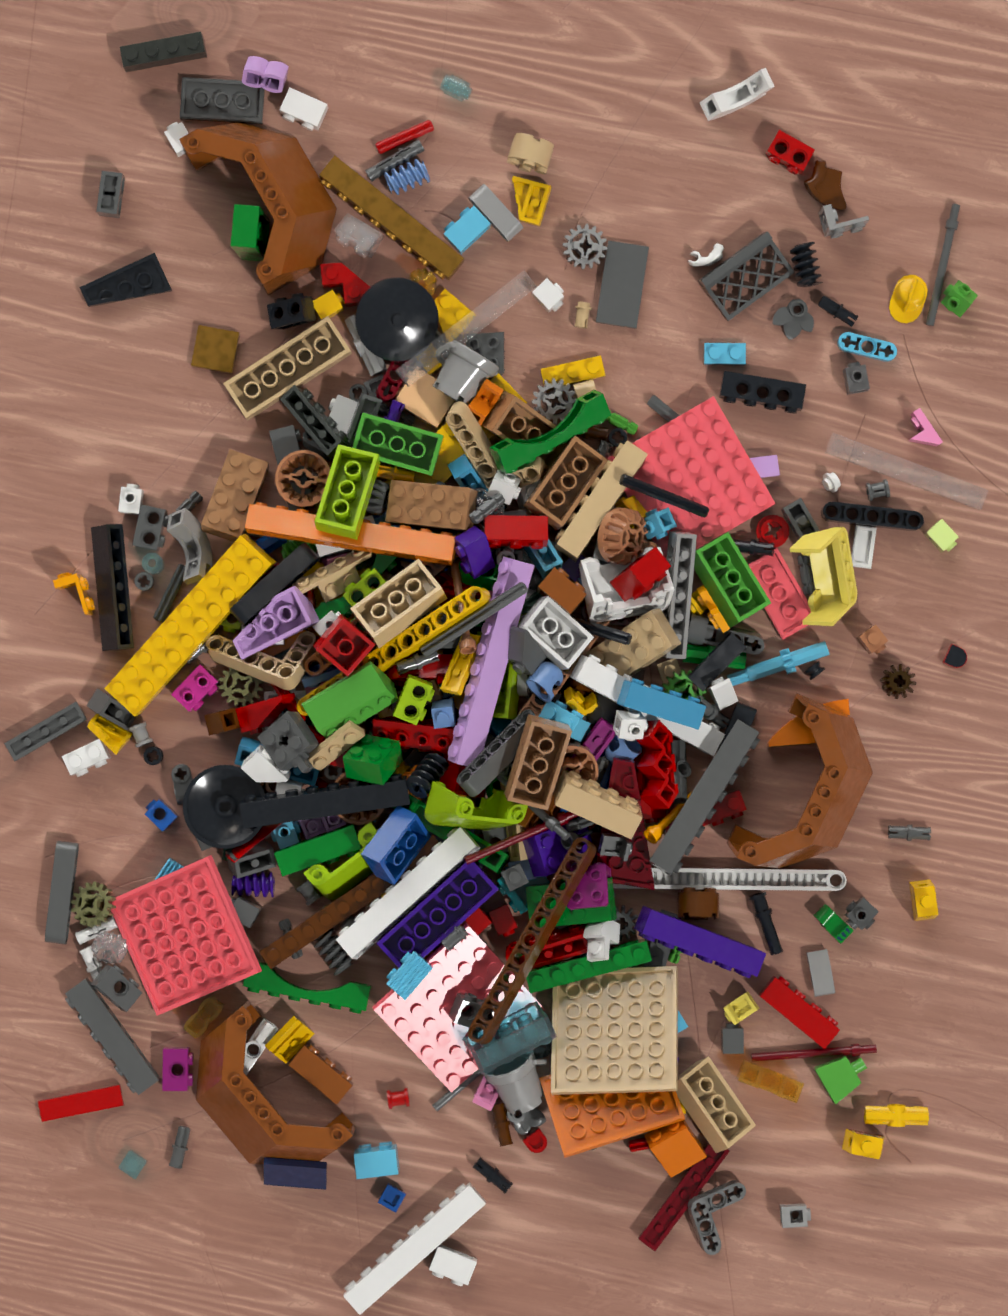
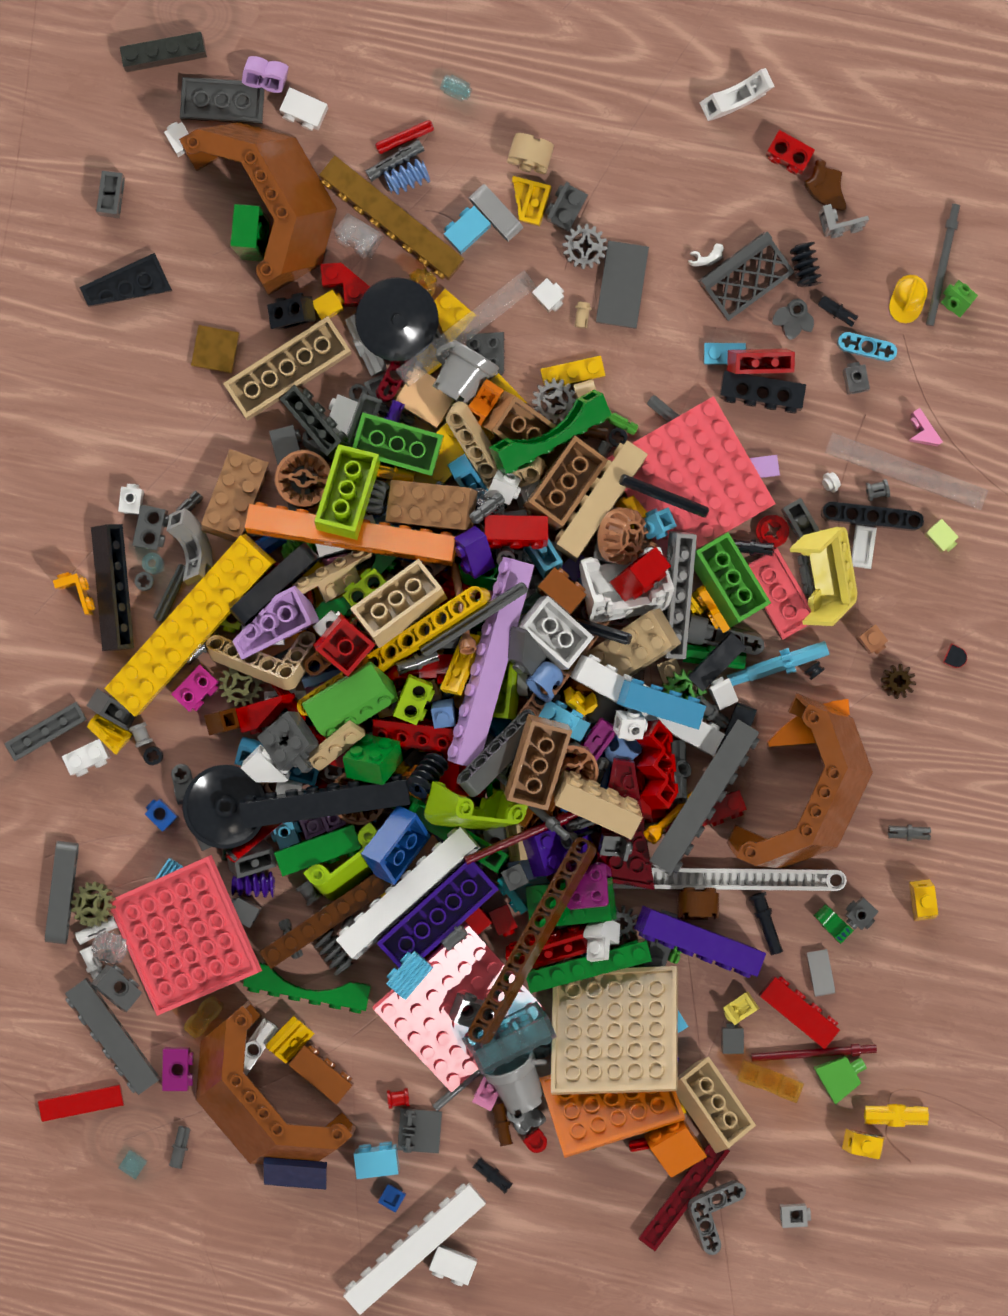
none -> dark grey hinge [397,1108,442,1153]
none -> dark grey bracket [545,181,588,232]
none -> red brick [727,349,795,374]

